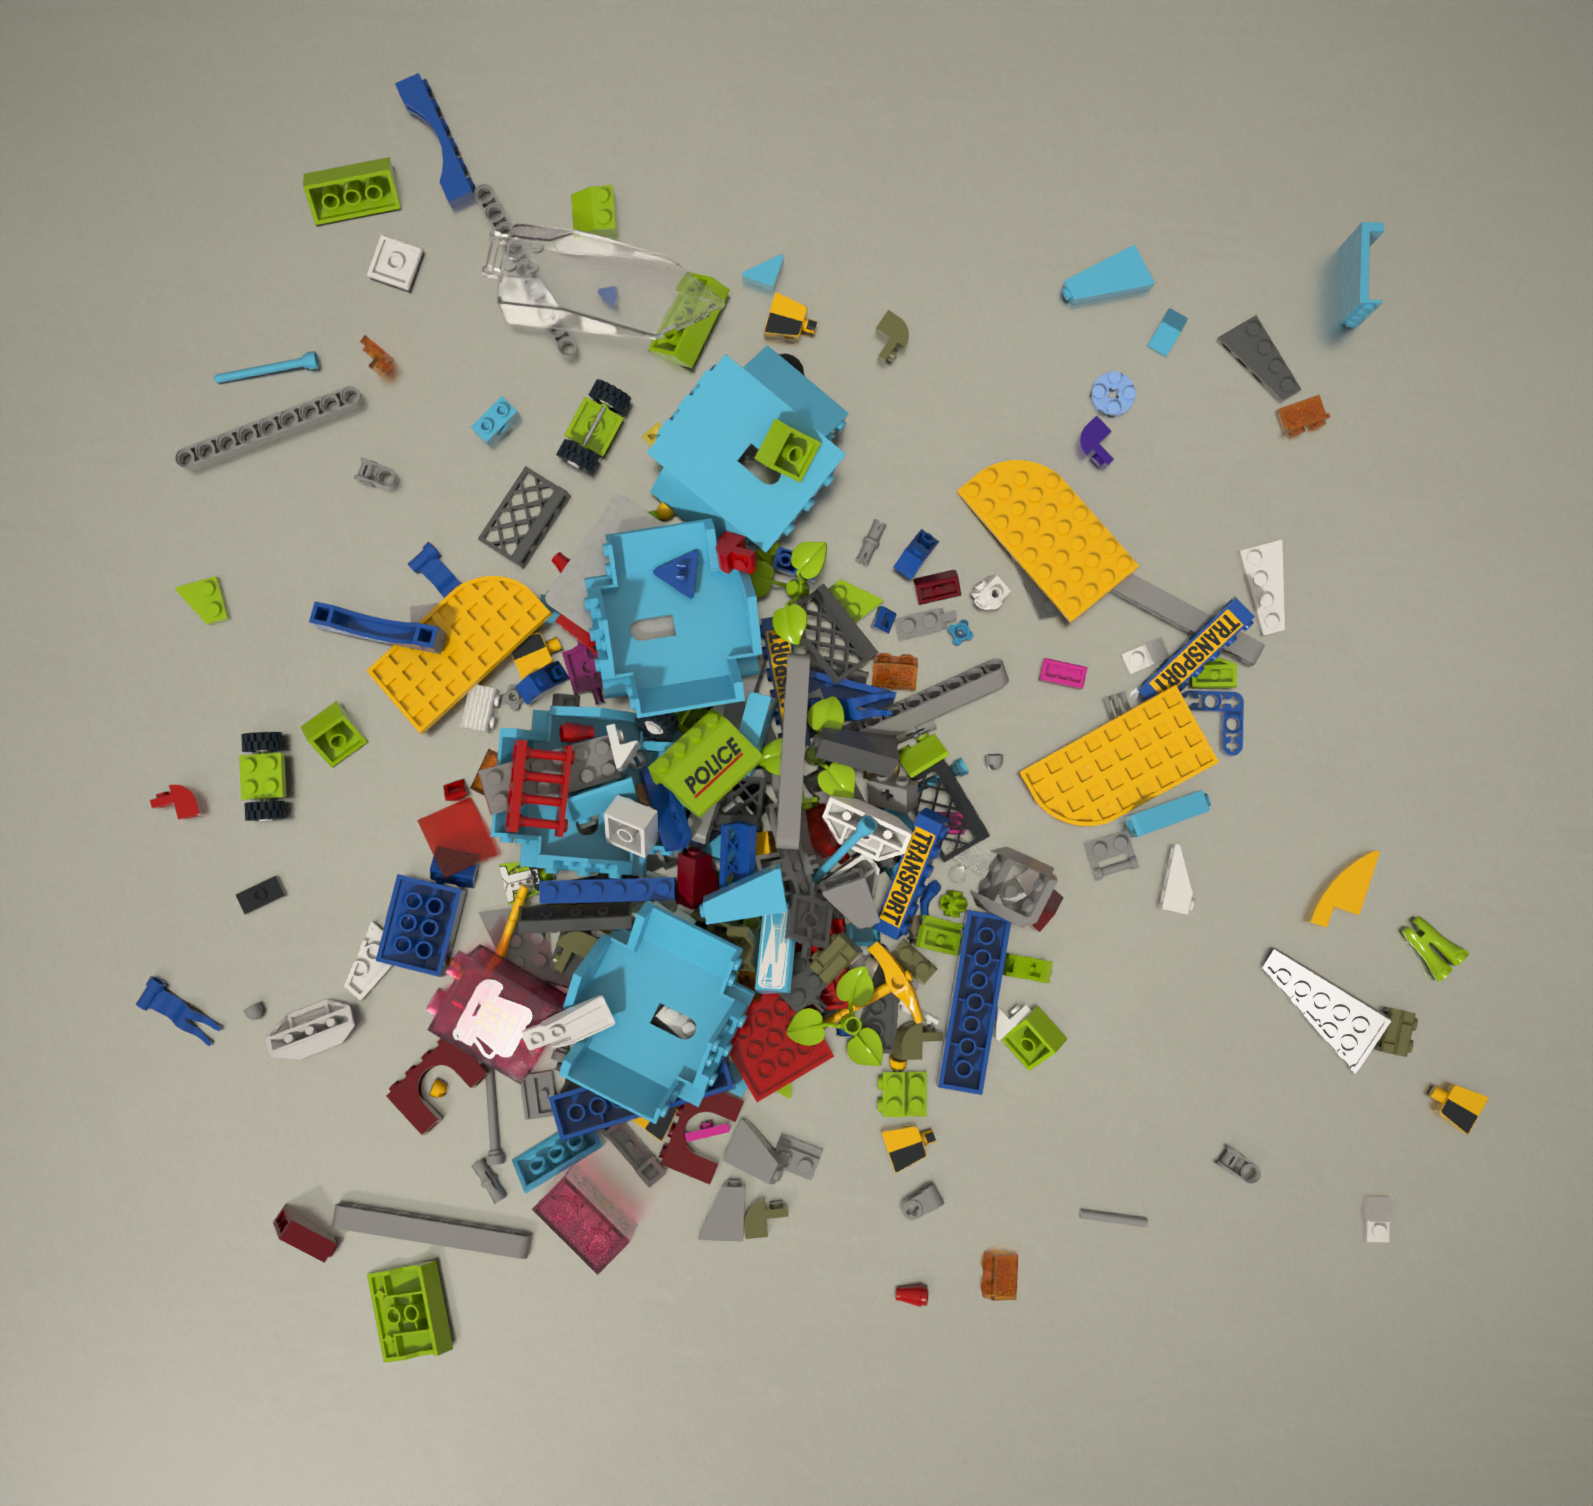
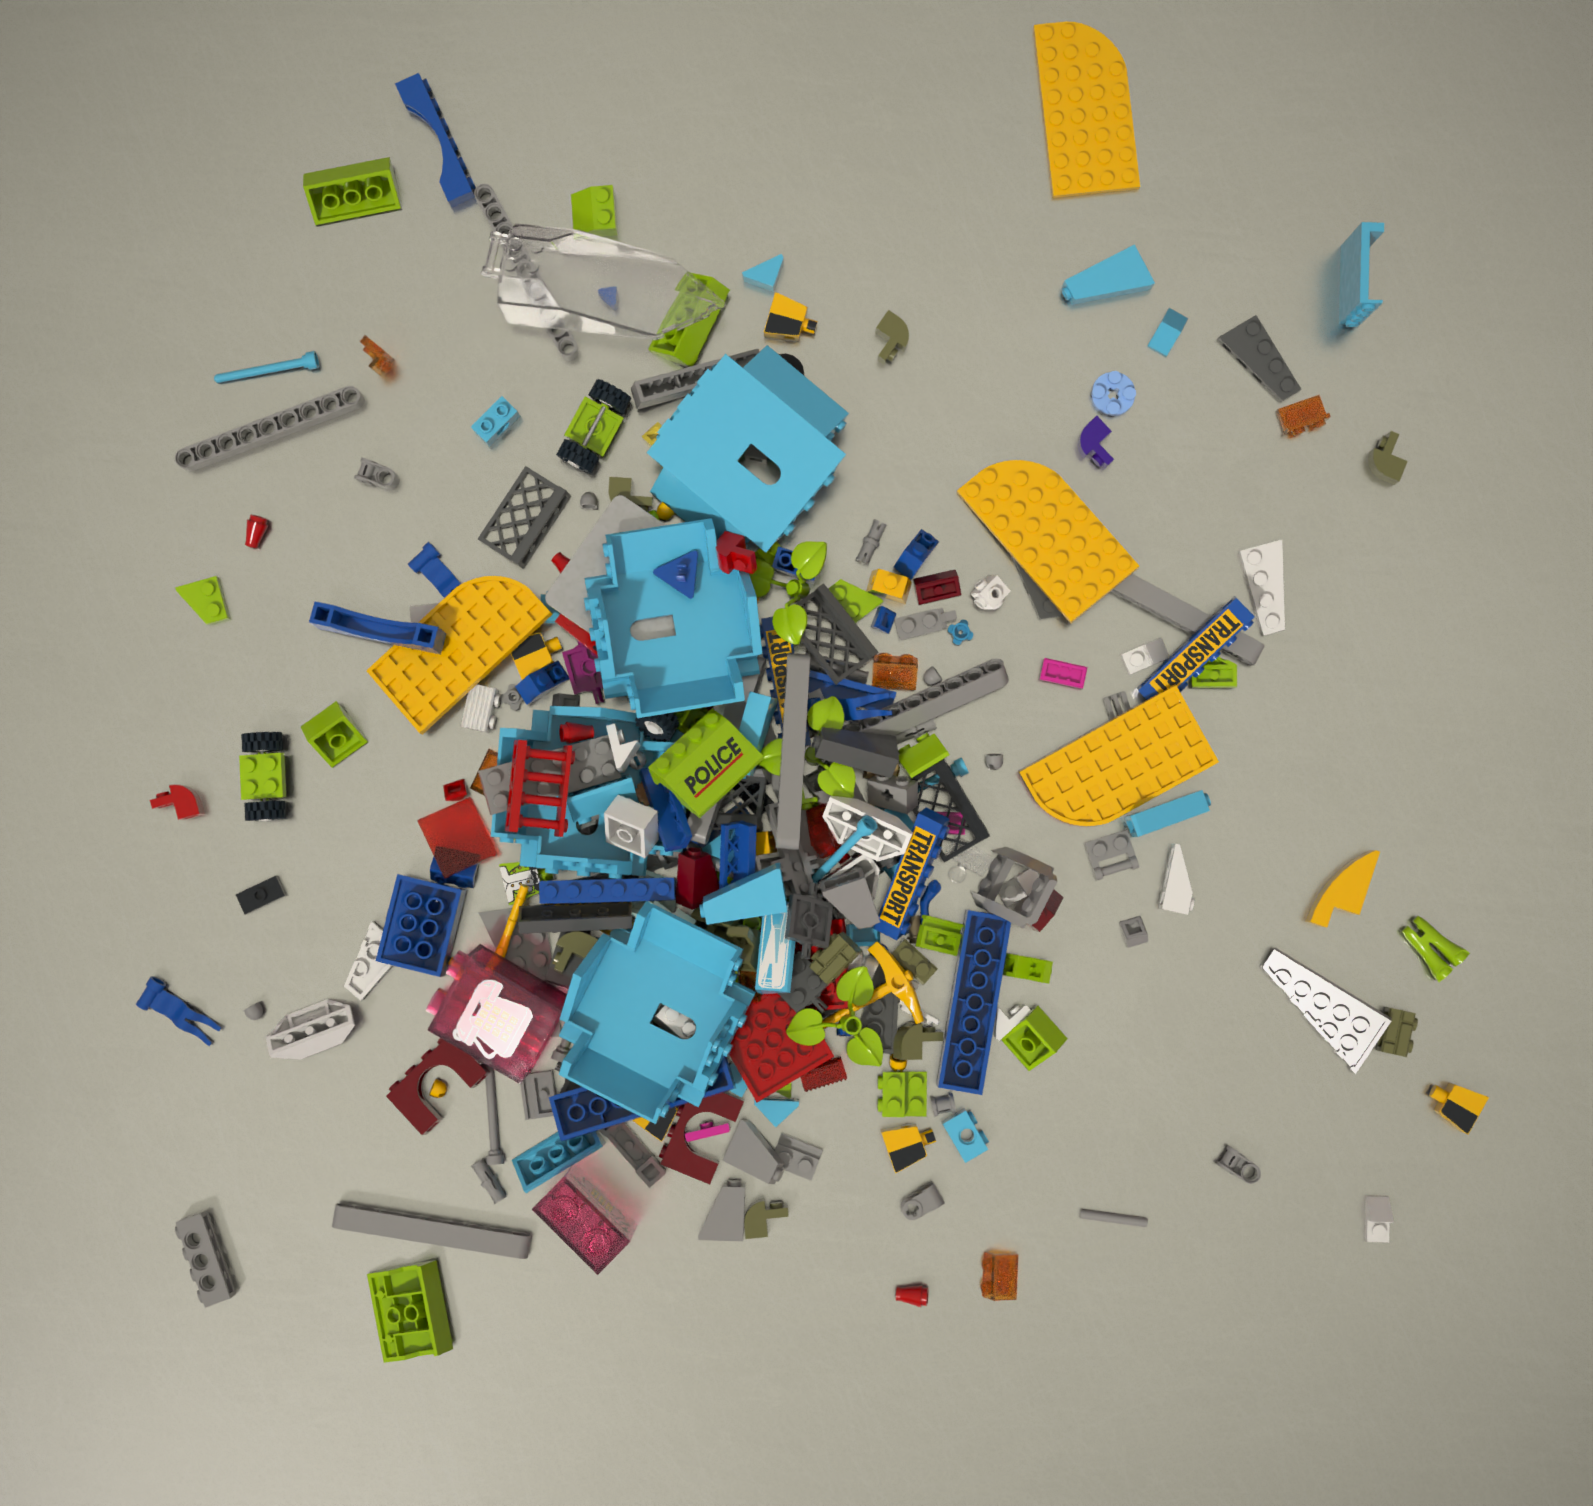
dark red slope [273,1204,337,1263] -> none
white plate [367,234,424,291] -> none
white piece [521,995,615,1050] -> none
lime slope [754,418,821,483] -> none
lime gear [940,890,968,918] -> none
blue beam [1181,690,1244,756] -> none
none -> light grey brick [175,1210,236,1308]
none -> red cone [245,514,268,548]
none -> light grey hinge [580,492,598,510]
none -> olive brick [609,477,654,512]
none -> light grey slope [631,349,759,410]
none -> medium azure slope [754,1098,799,1128]
none -> clear red brick [800,1056,847,1092]
none -> yellow torso [866,569,912,604]
none -> light grey hinge [924,666,943,685]
none -> light grey bush [931,1093,956,1117]
none -> medium azure brick [942,1109,989,1163]
none -> yellow plate [1033,21,1140,198]
none -> light grey slope [1120,916,1148,948]
none -> olive brick [1368,431,1408,485]

